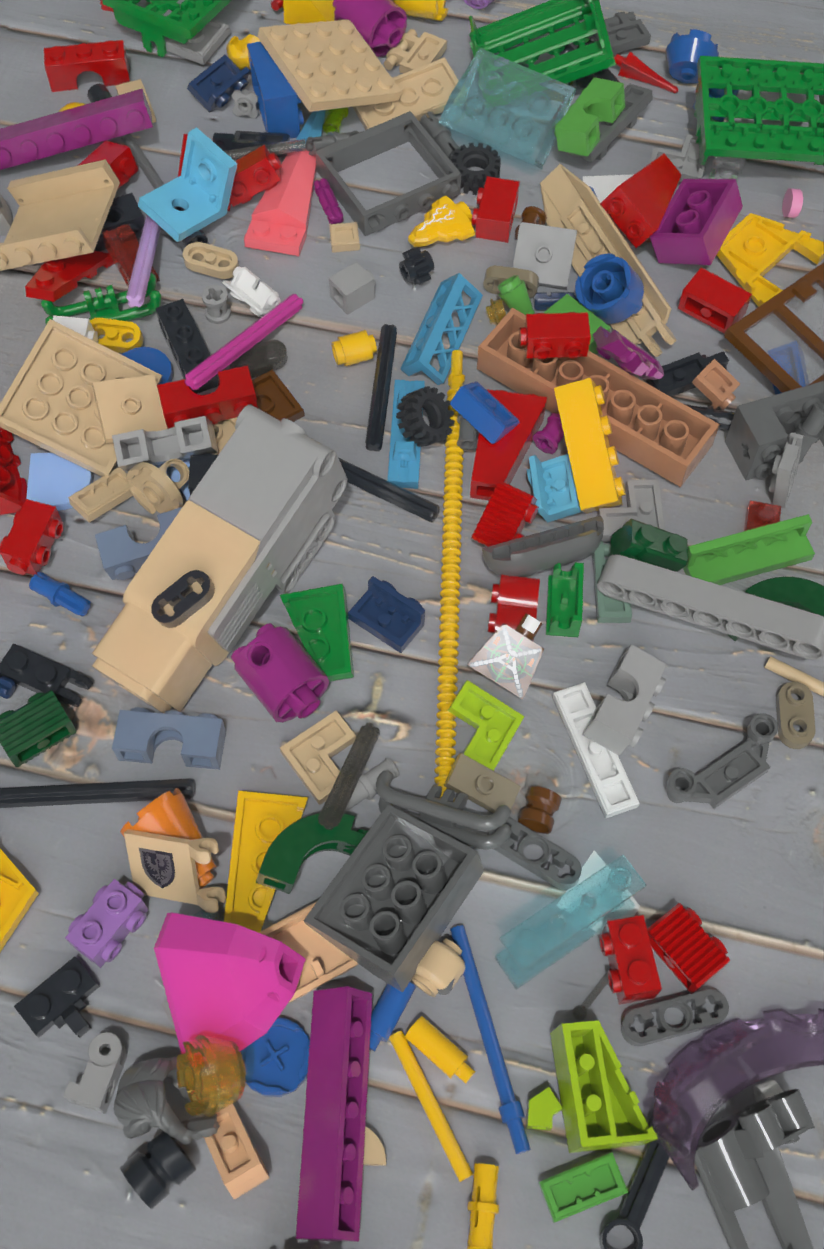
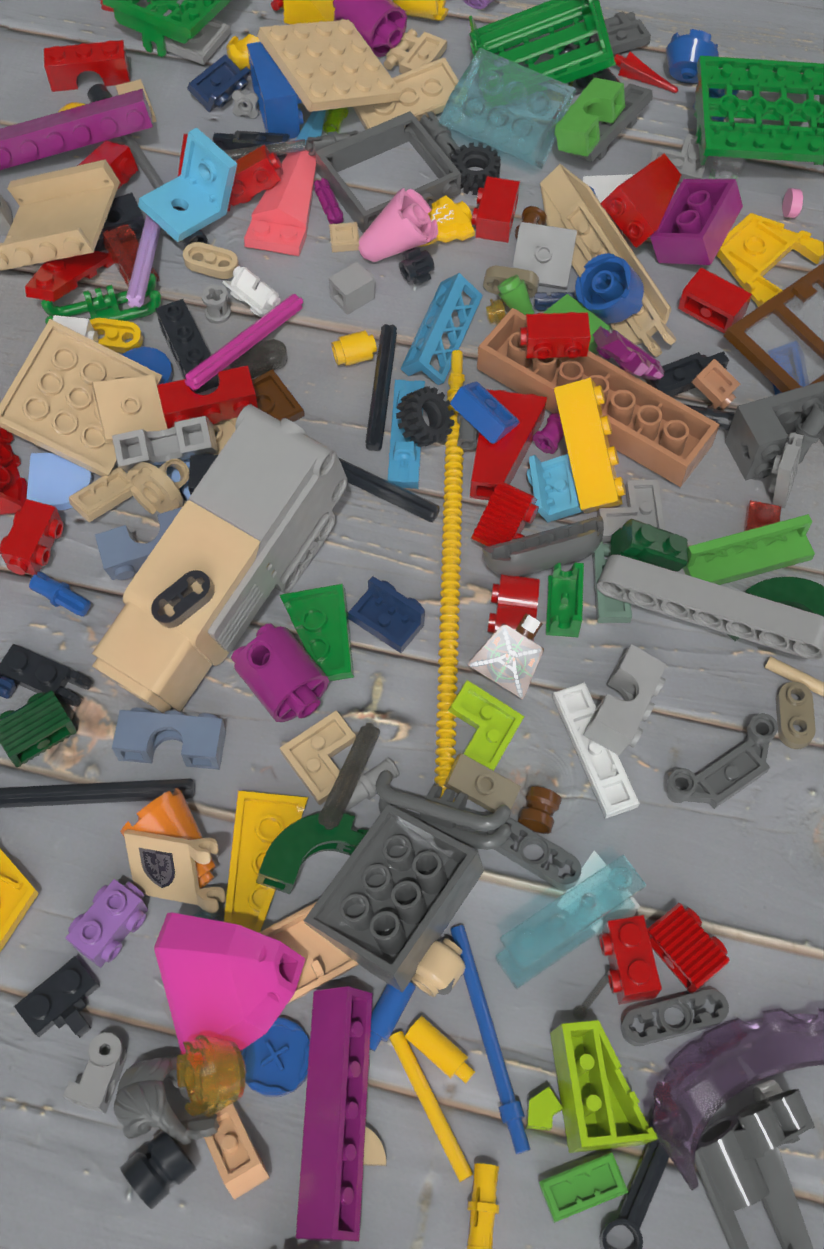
none -> bright pink cone [359,188,438,262]

